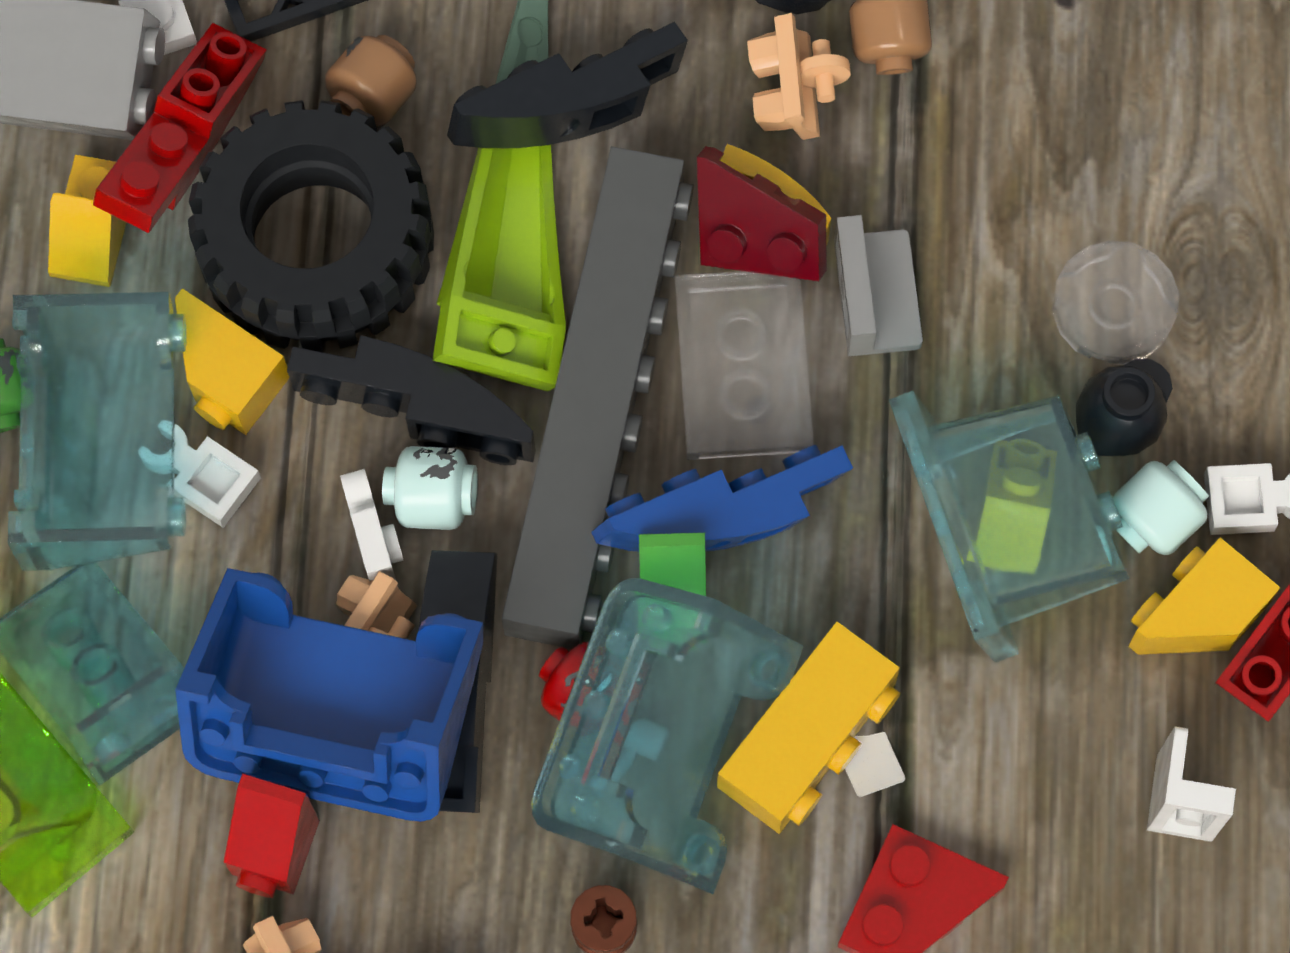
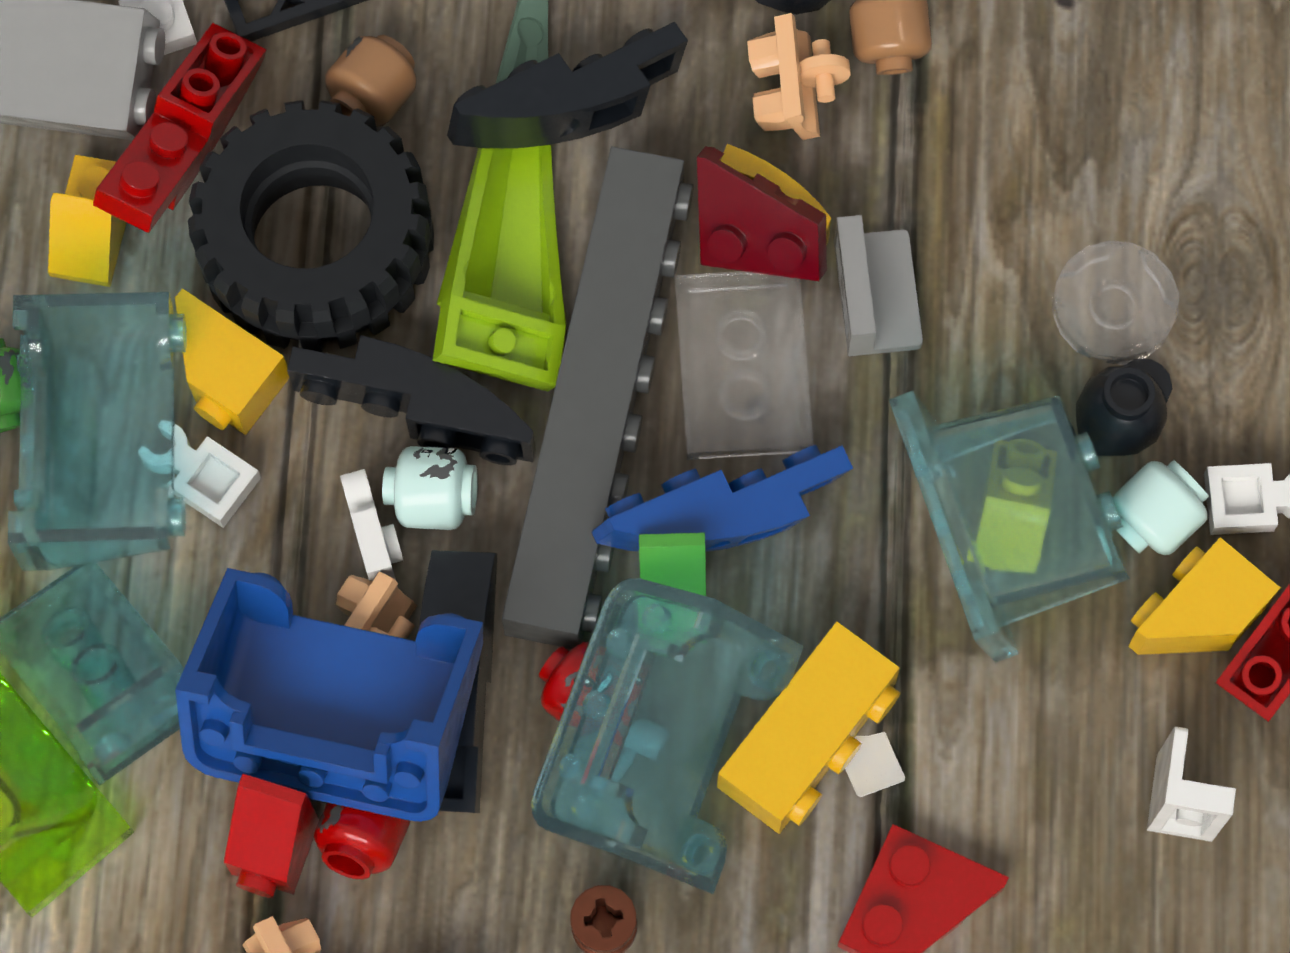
none -> red head [314,803,410,880]

